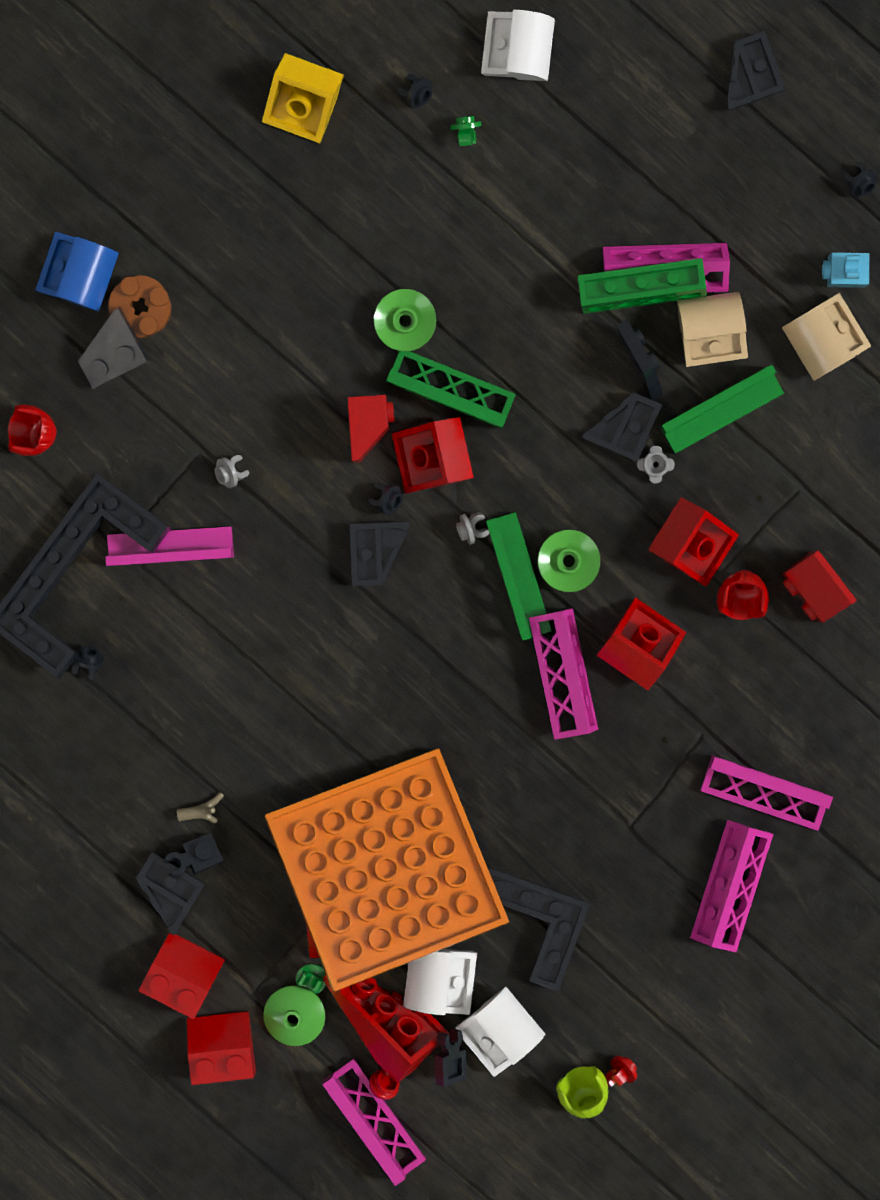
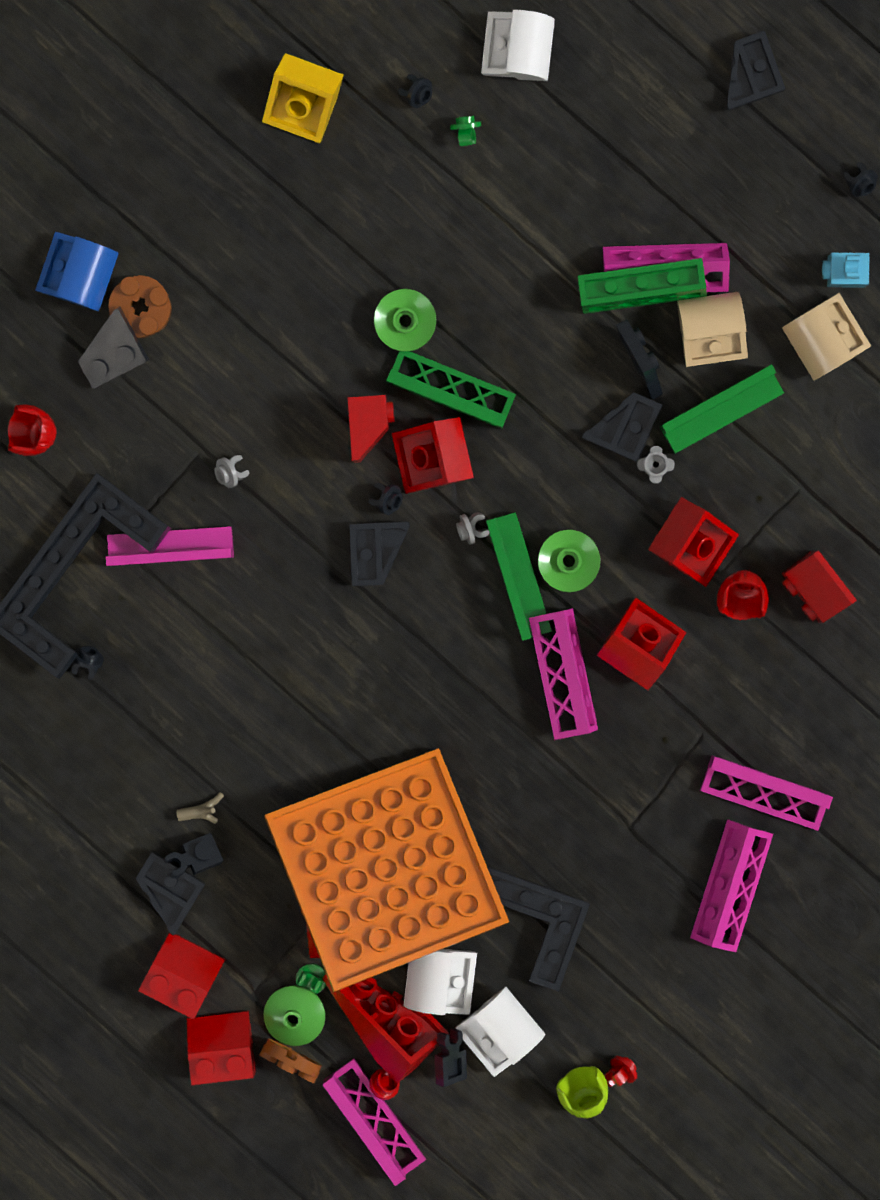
none -> dark orange plate [259,1039,322,1083]

